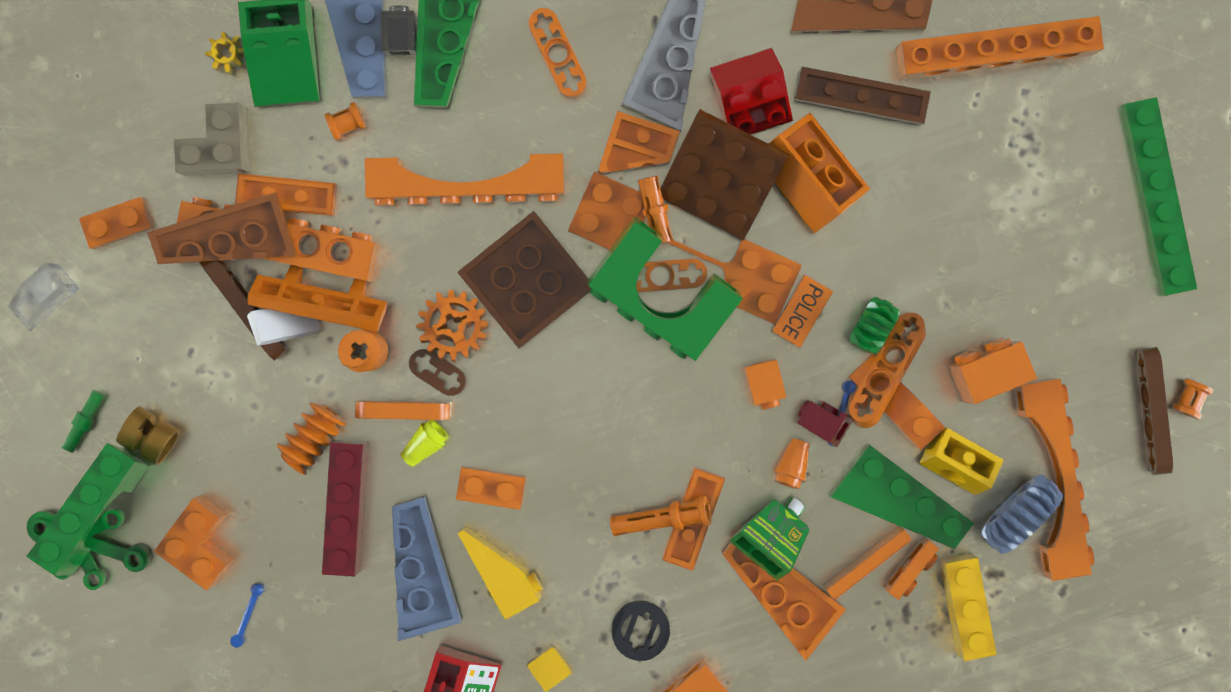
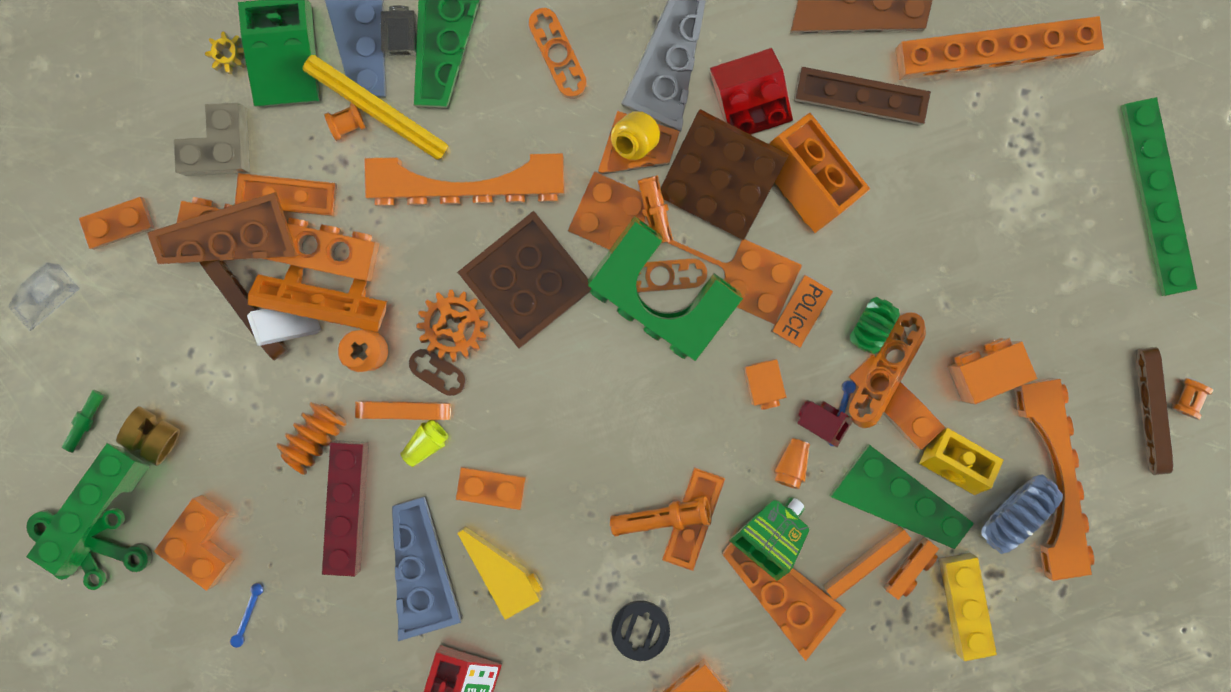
yellow tile [527,645,572,692] -> none
none -> yellow axle [302,55,448,160]
none -> yellow head [611,111,660,160]

